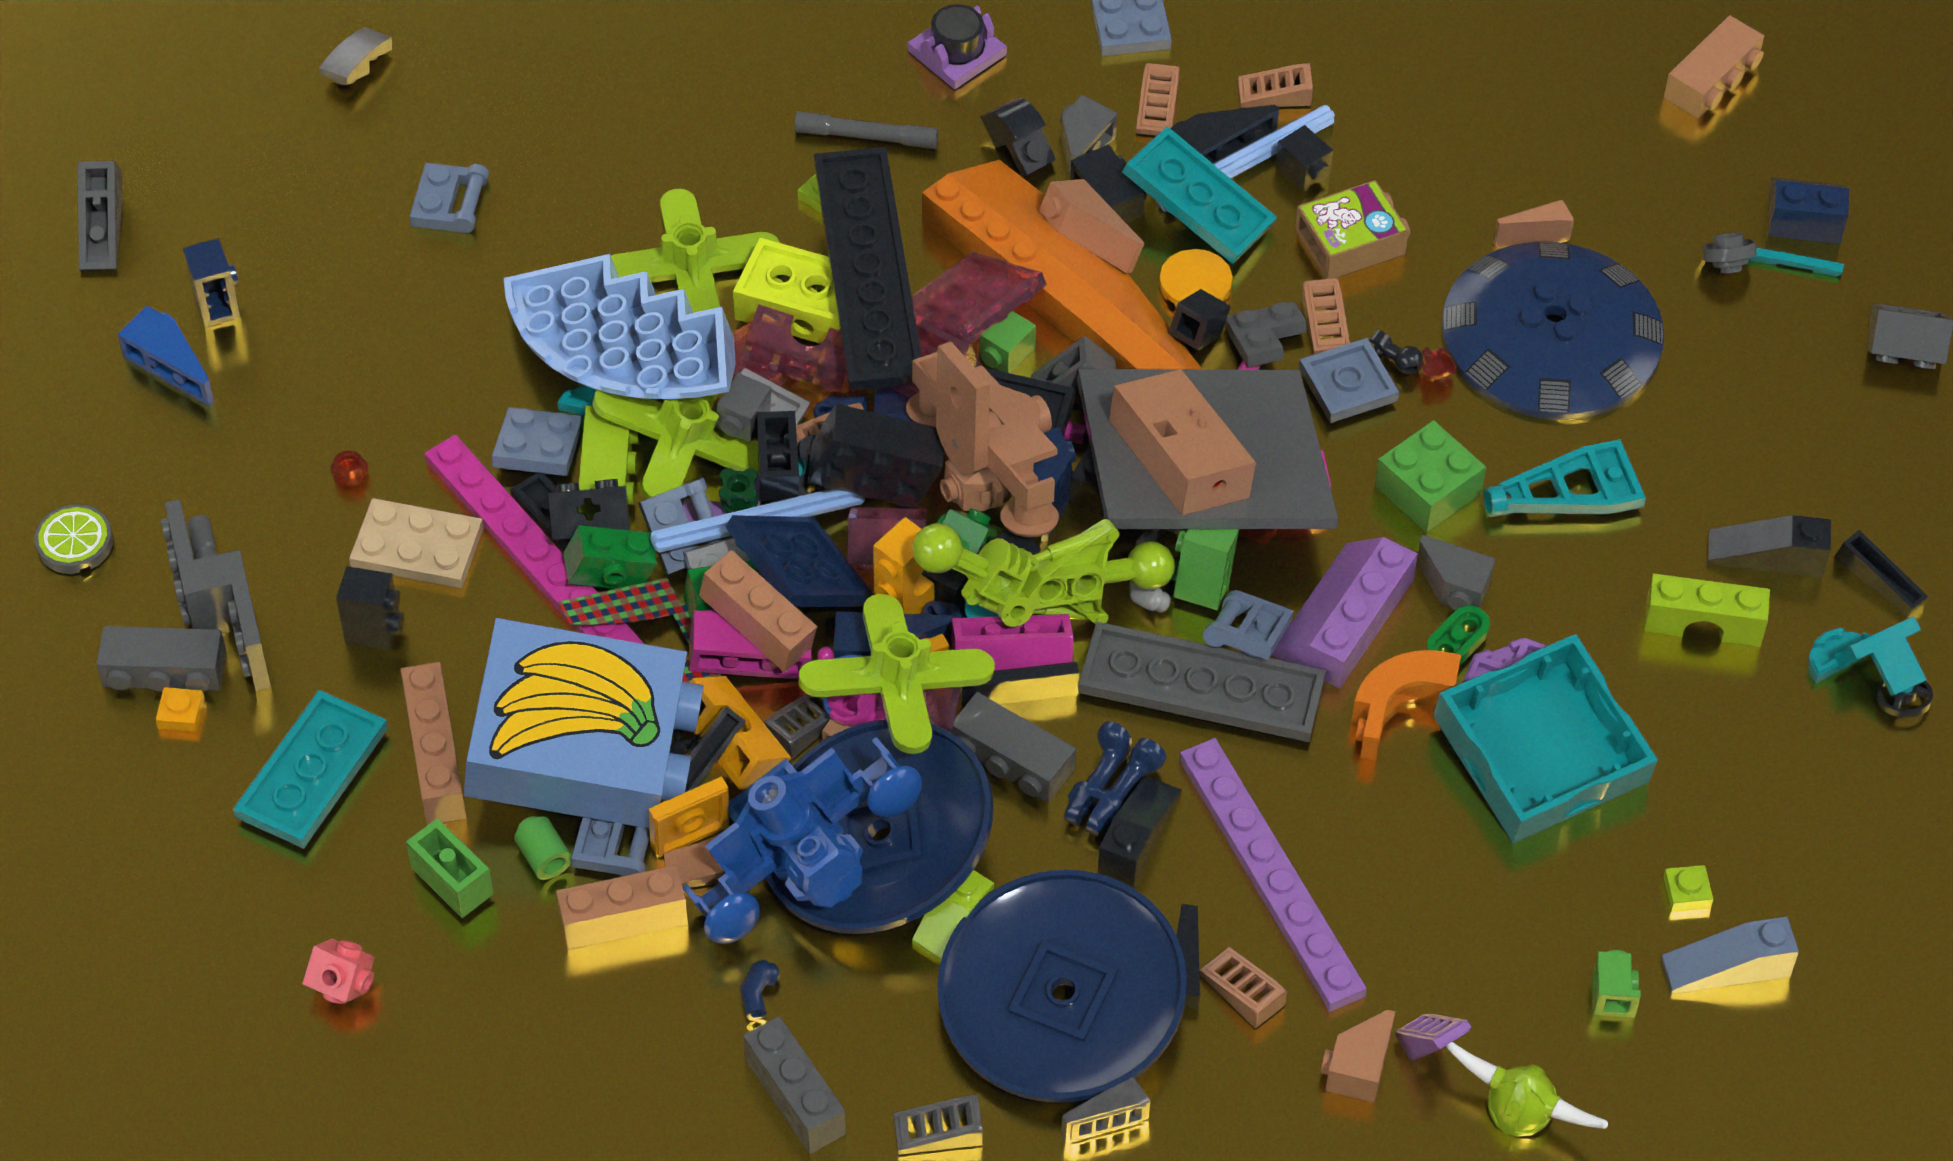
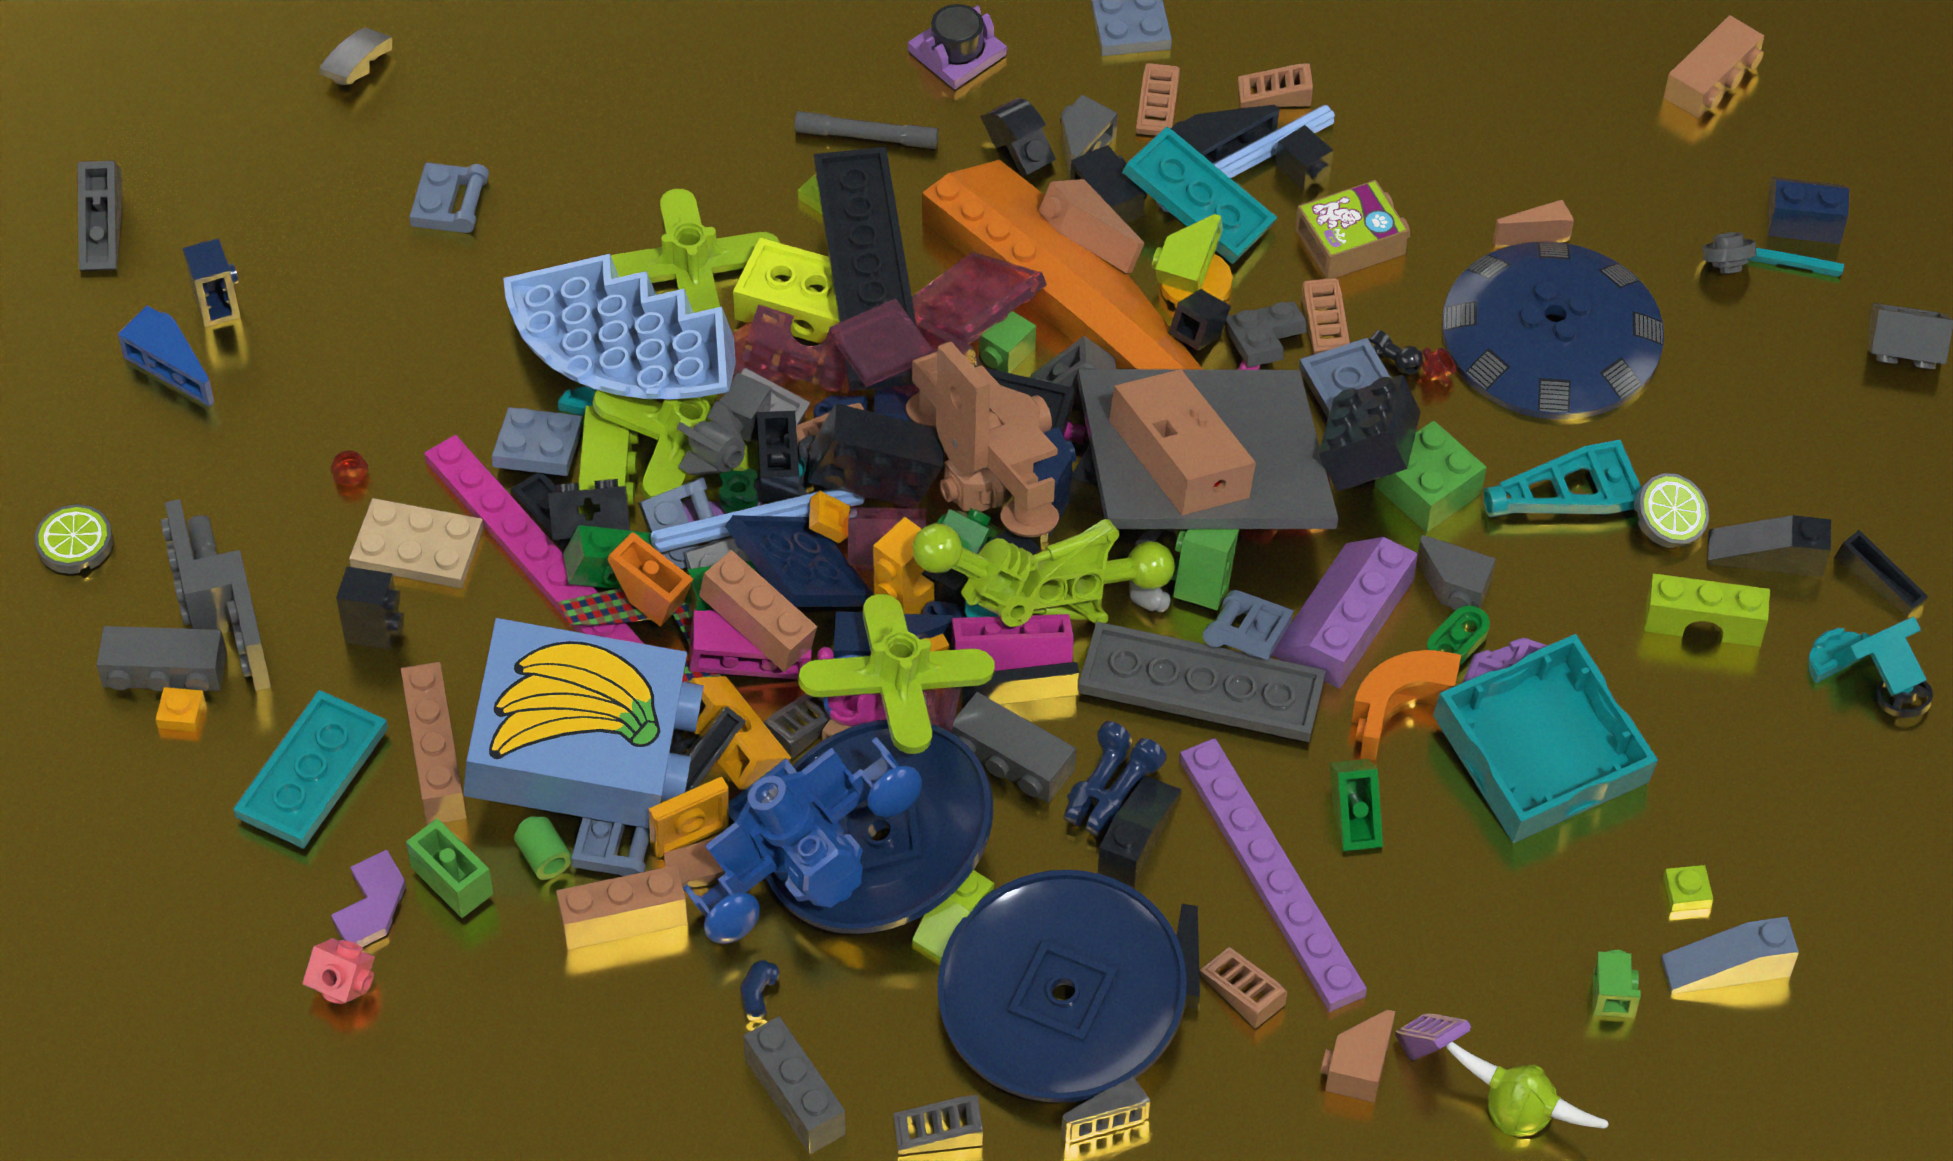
none -> medium lavender tile [331,850,406,947]
none -> orange slope [607,532,693,627]
none -> dark grey brick [676,401,745,476]
none -> light orange plate [809,491,850,543]
none -> clear pink tile [830,298,933,387]
none -> lime slope [1152,214,1223,293]
none -> black brick [1318,375,1421,491]
none -> green slope [1329,759,1383,851]
none -> tile [1634,473,1709,548]

